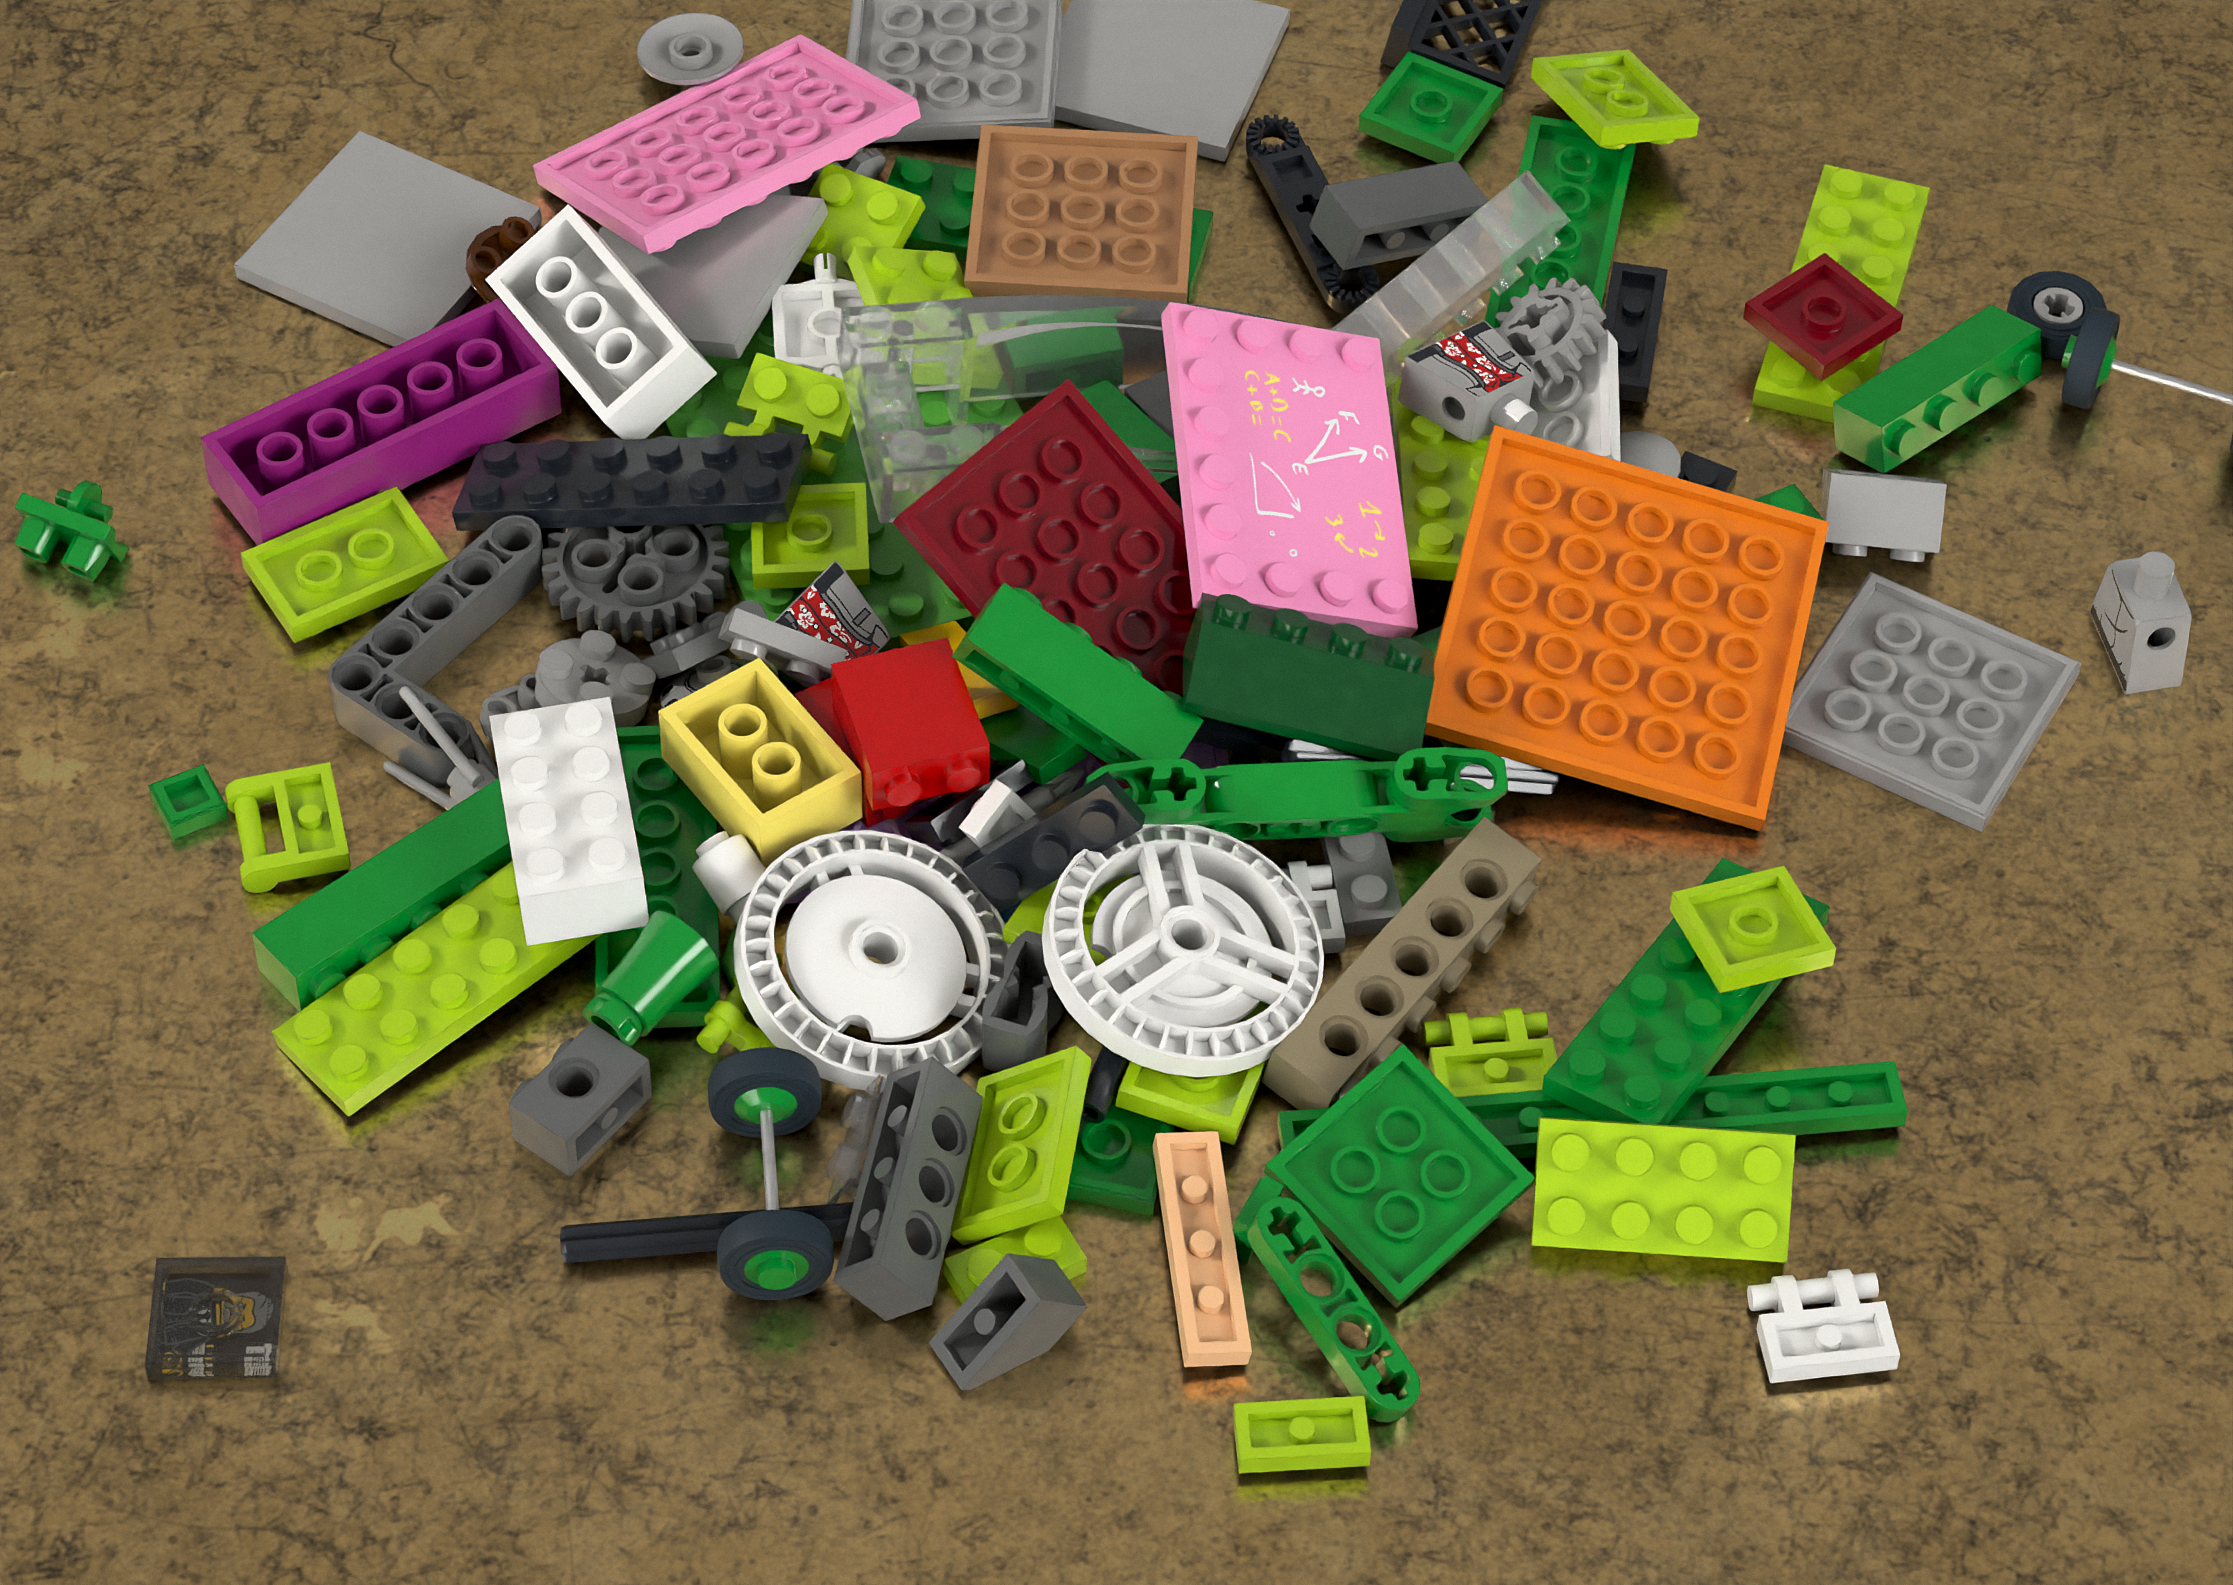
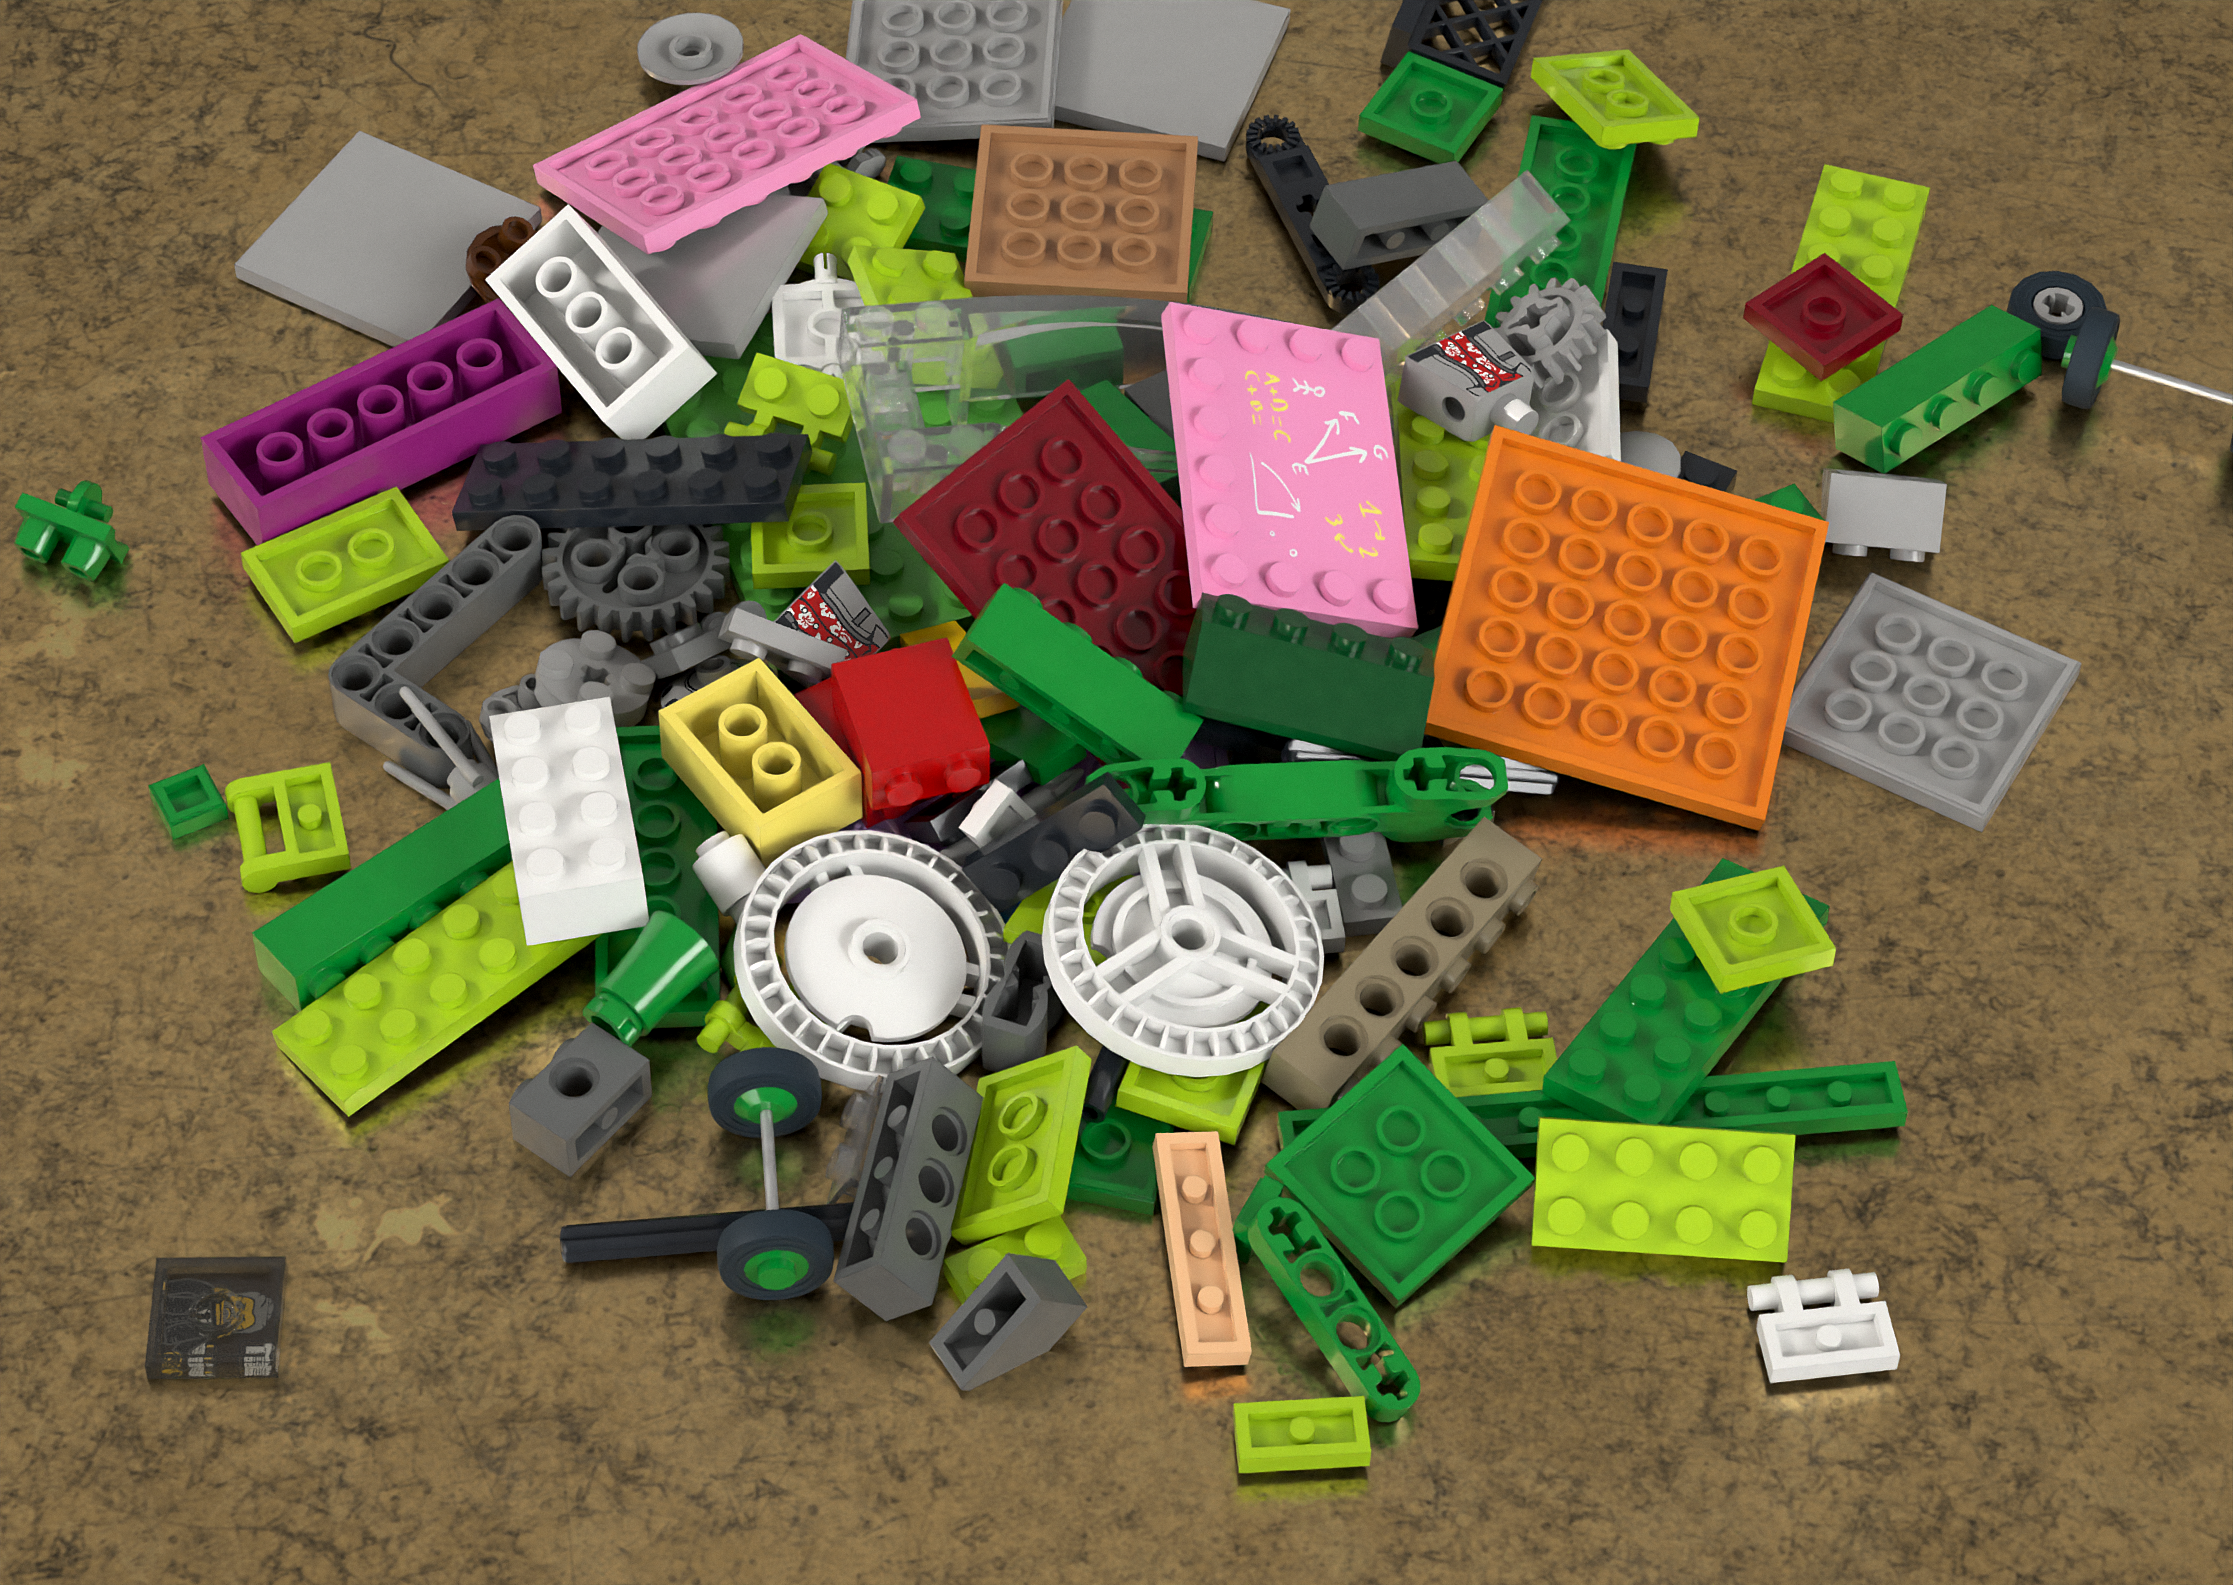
light grey torso [2090,551,2192,694] -> none

